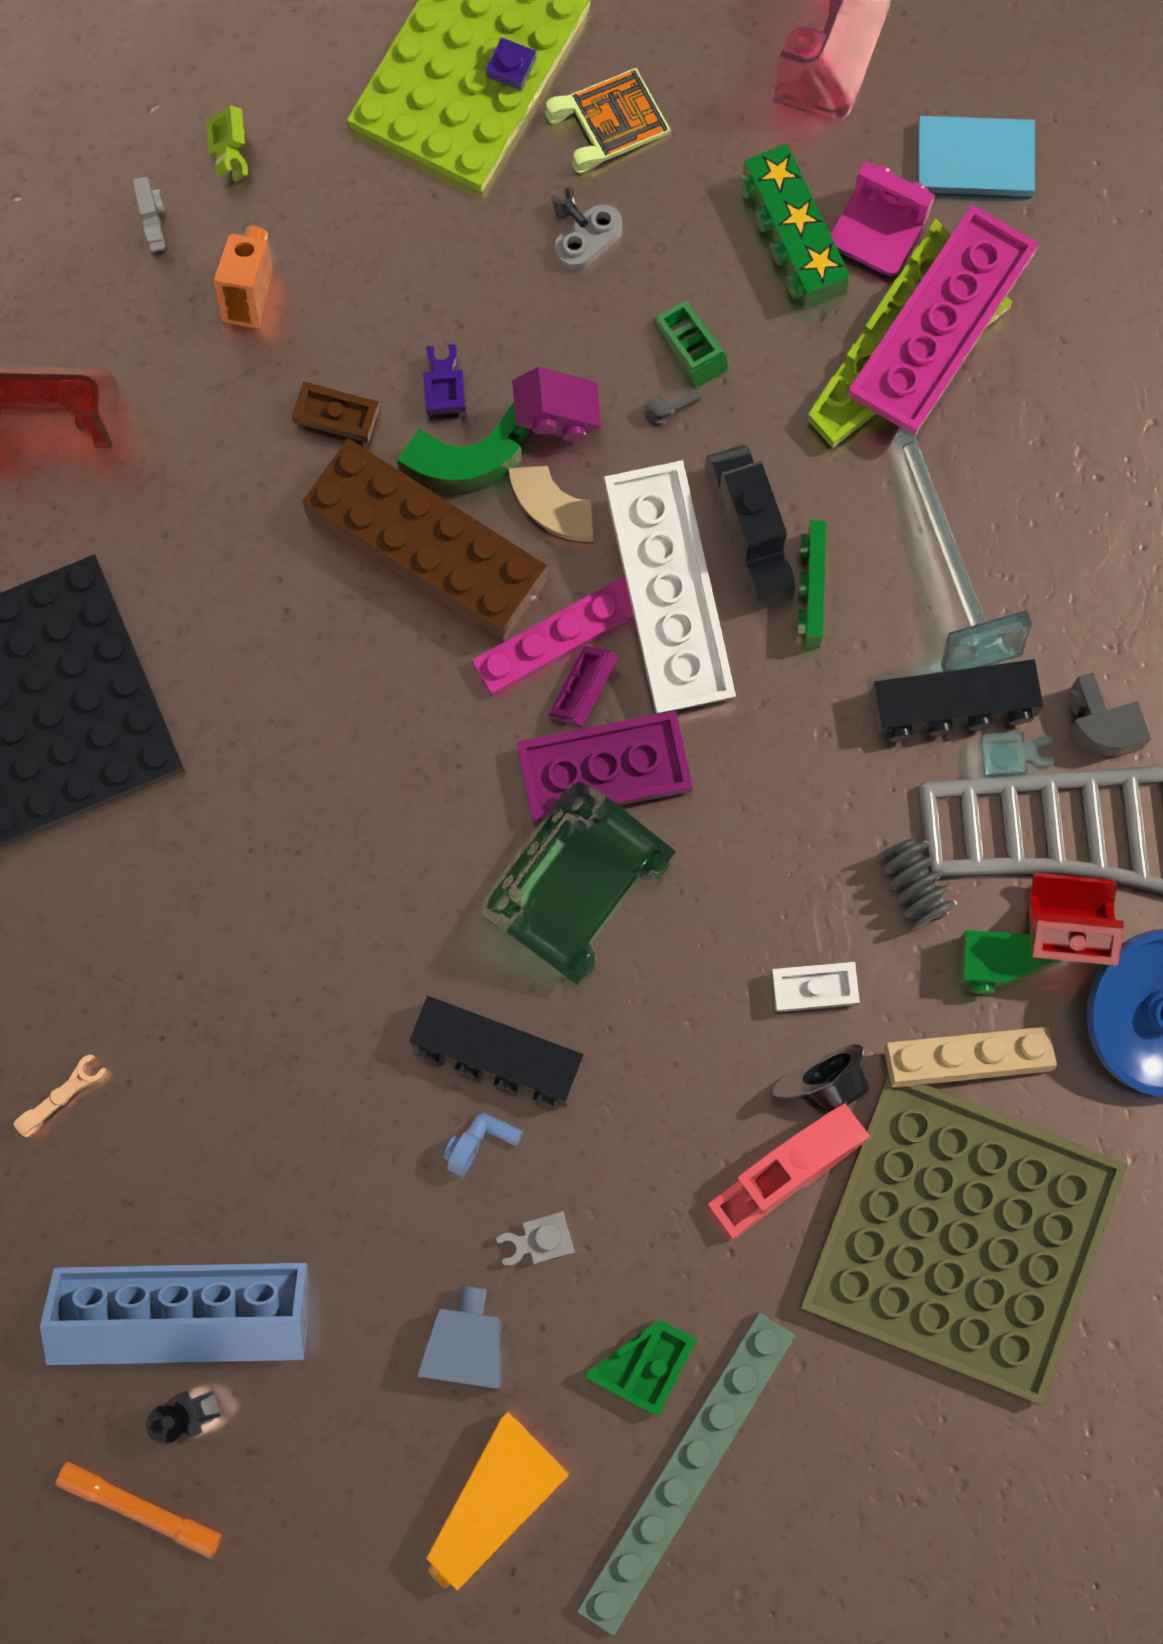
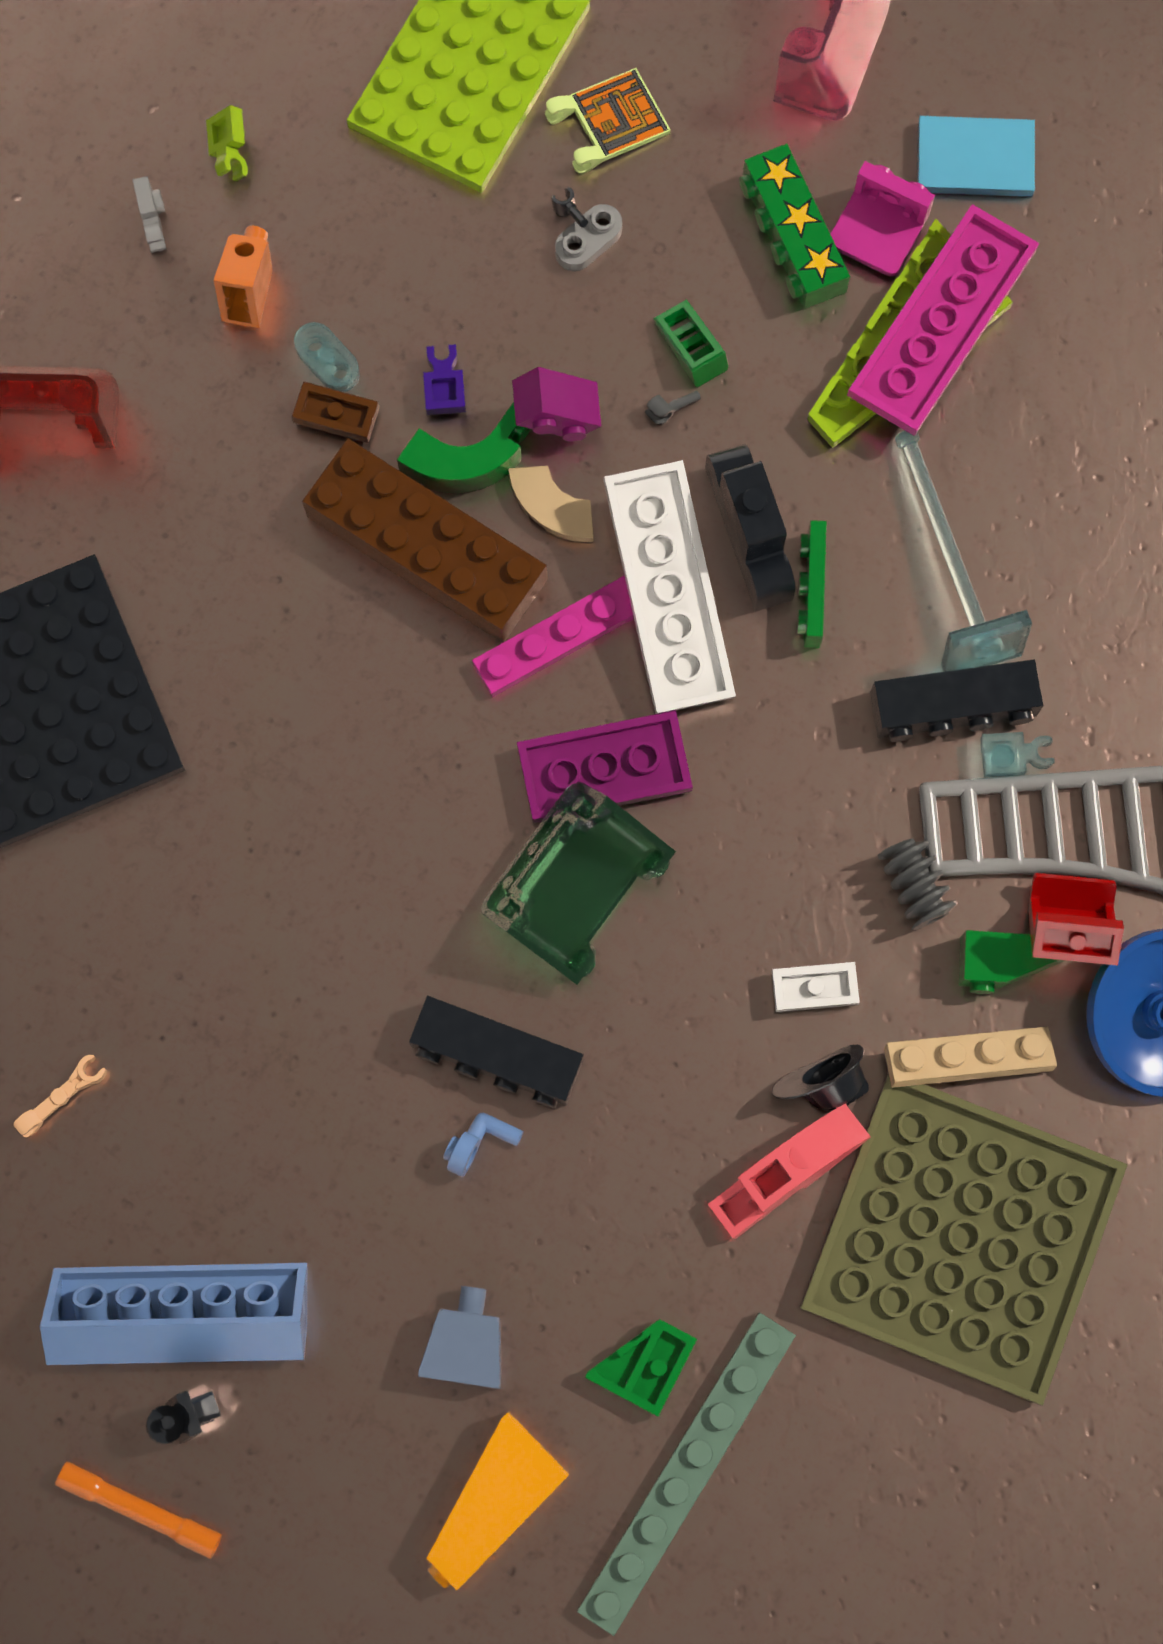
dark purple plate [486,37,537,91] -> none
light grey plate [496,1211,575,1266] -> none
magenta plate [548,646,619,727] -> none
dark grey brick [1069,672,1151,757] -> none
none -> clear light blue plate [294,322,360,392]

